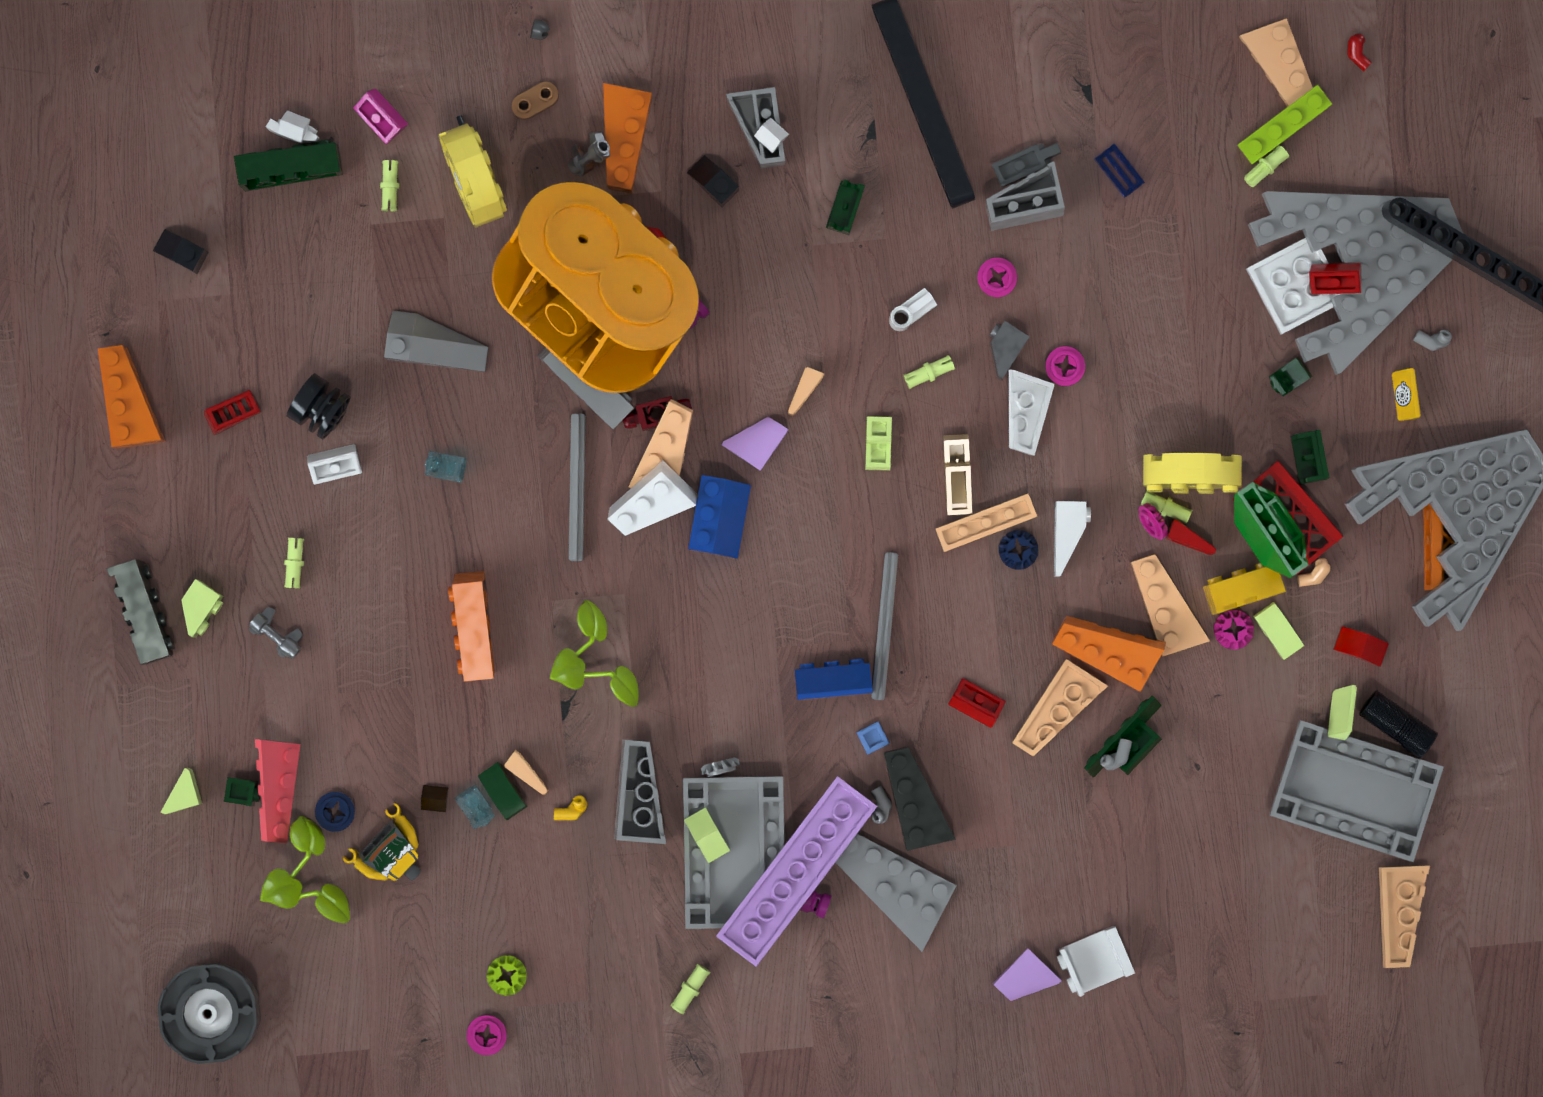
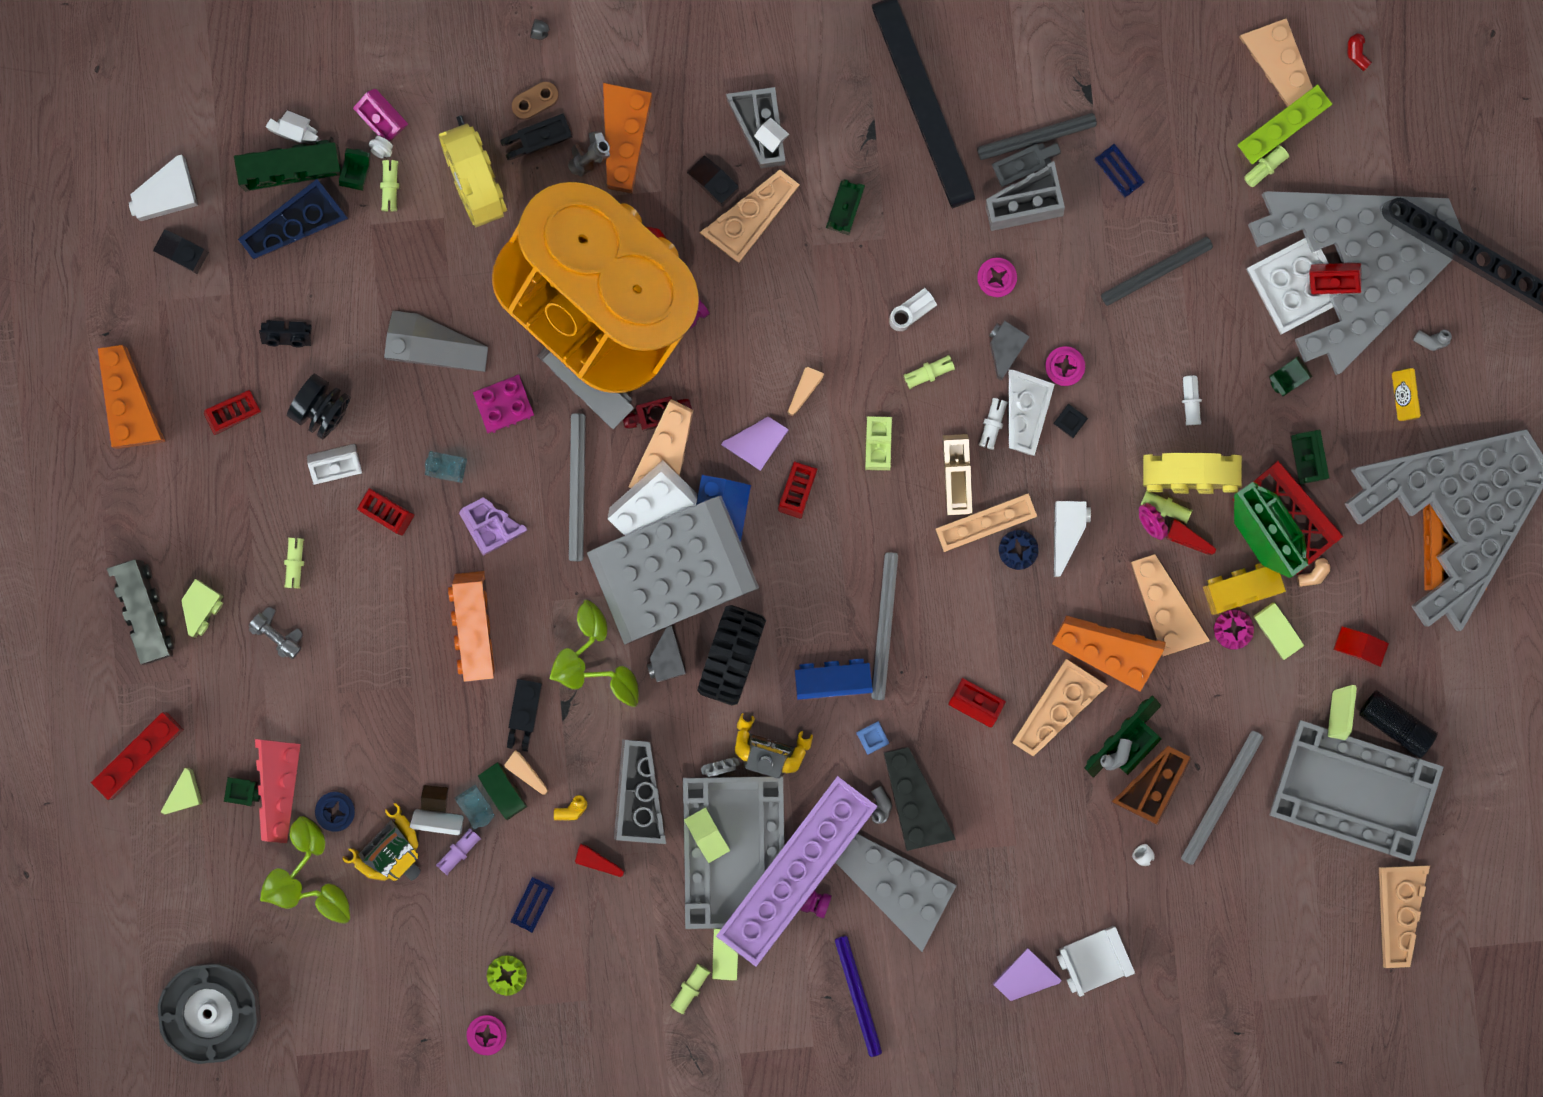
none -> red arch [90,712,184,800]
none -> white slope [129,155,198,221]
none -> dark blue wedge [238,179,348,260]
none -> black hinge [259,320,312,348]
none -> dark green bracket [339,148,370,191]
none -> red slope [357,488,414,536]
none -> white plate [369,136,393,158]
none -> white slope [410,809,464,835]
none -> lavender pin [436,828,481,875]
none -> lavender slope [459,497,527,556]
none -> dark pink hinge [473,375,534,433]
none -> black hinge [500,113,573,160]
none -> black hinge [507,679,542,752]
none -> clear blue tile [510,877,555,933]
none -> red slope [575,843,625,877]
none -> light grey slope [587,496,759,645]
none -> flat silver slope [647,626,686,682]
none -> black tyre [697,605,766,706]
none -> light nougat wing [700,170,800,264]
none -> yellowish green slope [712,929,738,980]
none -> torso [735,713,813,778]
none -> red slope [778,461,818,519]
none -> dark purple axle [835,936,882,1057]
none -> dark grey axle [977,113,1097,160]
none -> white pin [979,398,1008,450]
none -> black tile [1053,404,1088,439]
none -> dark grey axle [1101,237,1213,306]
none -> dark orange wedge [1111,746,1191,826]
none -> white hinge [1132,844,1155,866]
none -> light grey axle [1181,731,1263,865]
none -> white axle [1182,375,1202,425]

